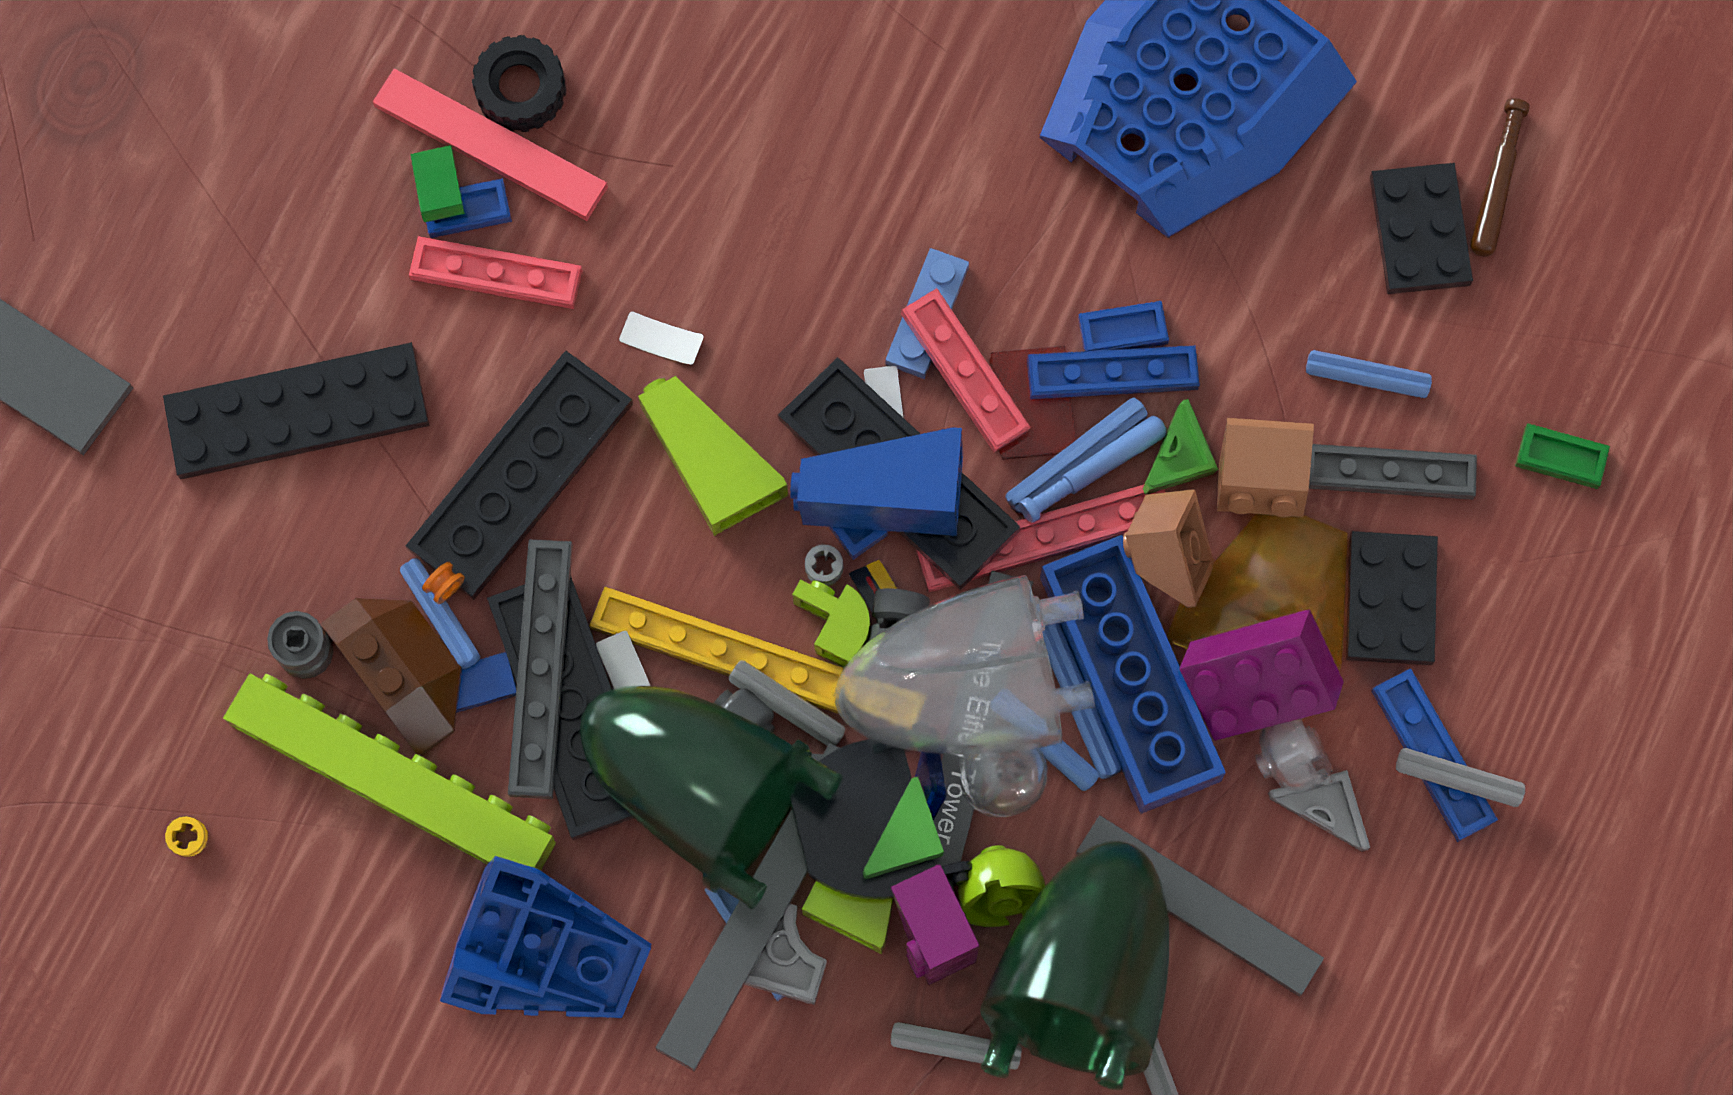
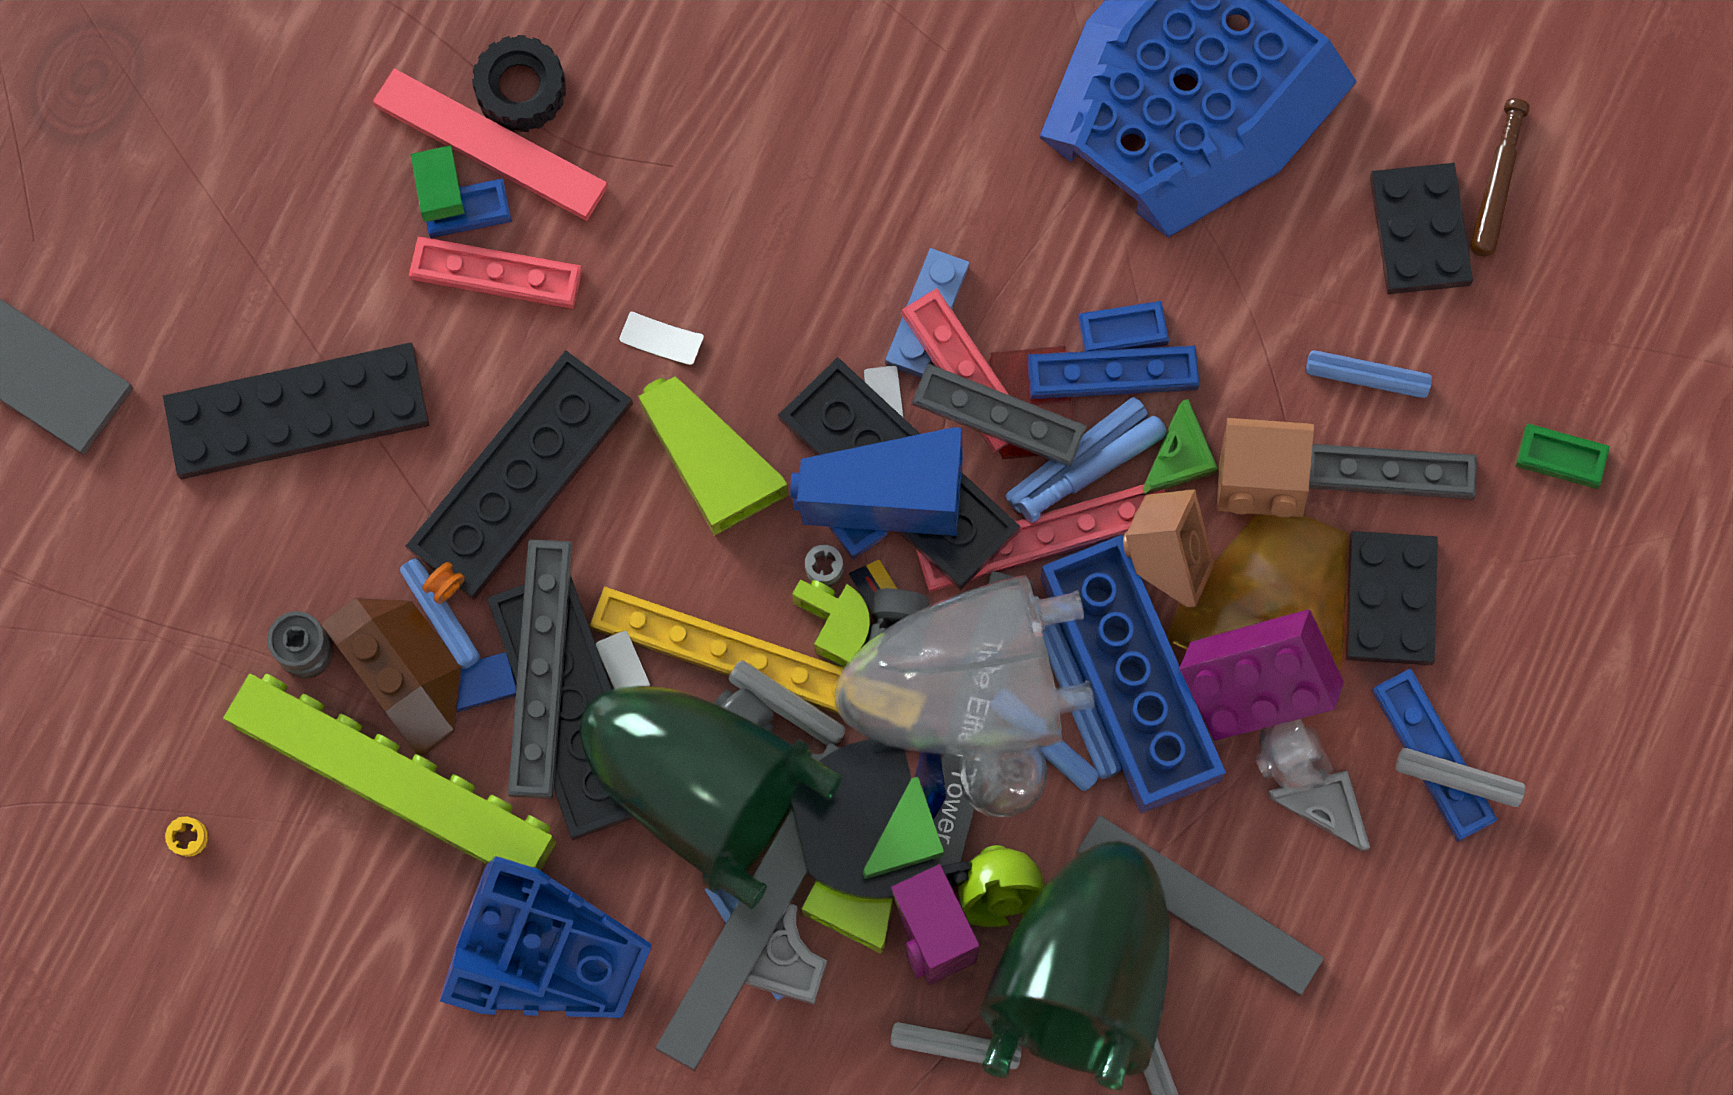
none -> dark grey tile [911,363,1087,467]

